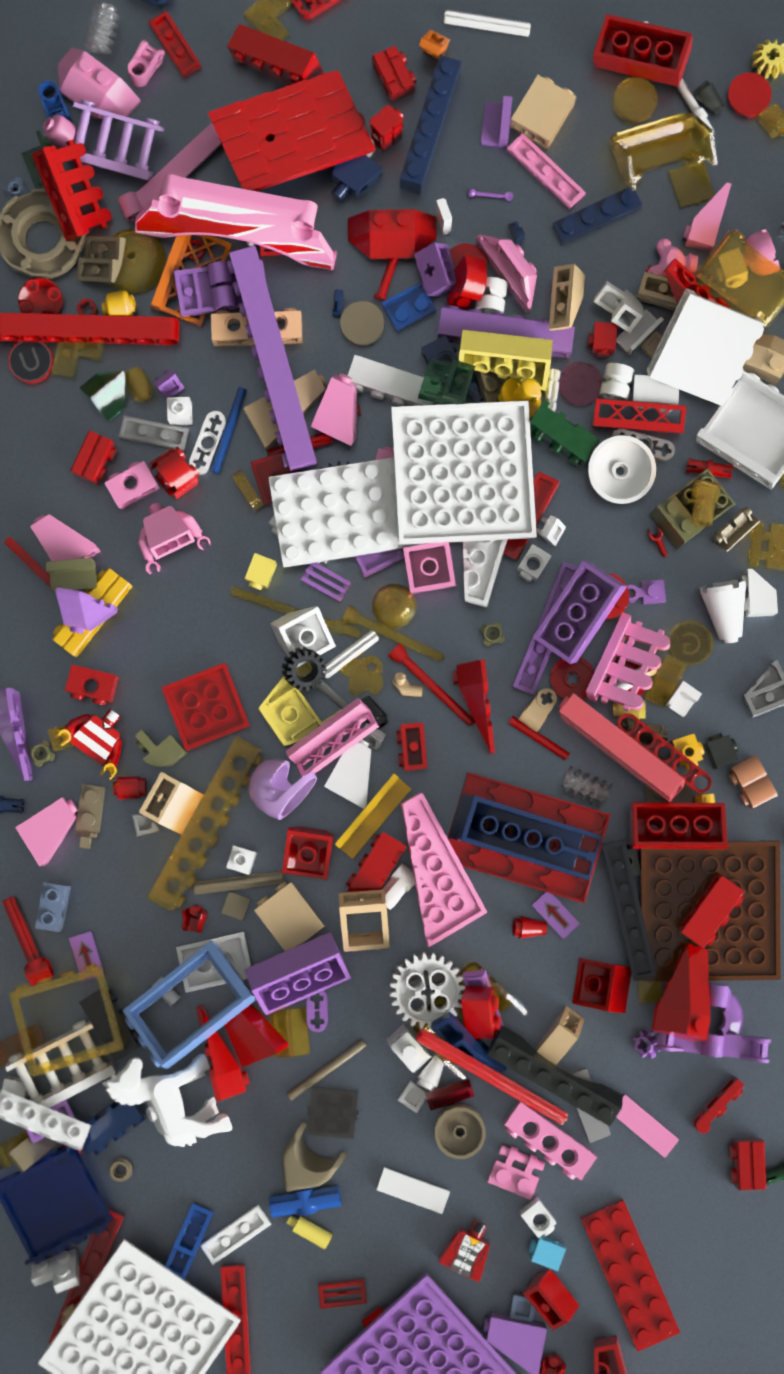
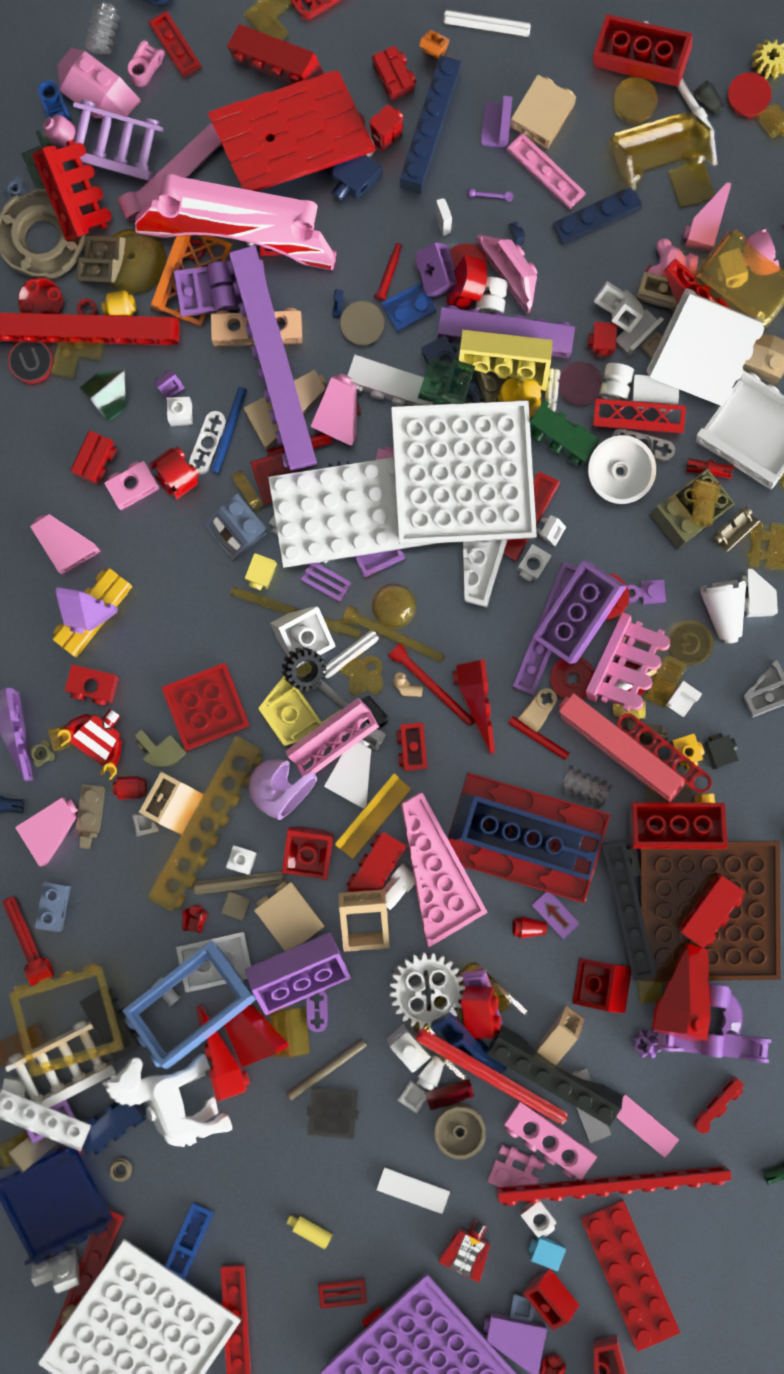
red tile [4,536,56,593] -> none
olive panel [46,558,97,592] -> none
medium lavender tile [69,931,105,982] -> none
light grey tile [118,415,190,452] -> none
clear yellow brick [124,367,154,402] -> none
bright pink torso [138,503,211,574] -> none
white tile [200,1204,271,1265] -> none
blue piece [269,1185,341,1218] -> none
dark tan animal [282,1121,347,1192] -> none
red wedge [347,209,436,259] -> none
bright pink brick [403,542,457,594] -> none
olive plate [480,622,505,647] -> none
tan slope [549,264,585,331] -> none
red hand [647,524,668,557] -> none
nougat brick [728,755,778,809] -> none
red brick [729,1138,766,1190] -> none
none -> sand blue slope [205,494,268,561]
none -> red plate [495,1165,732,1206]

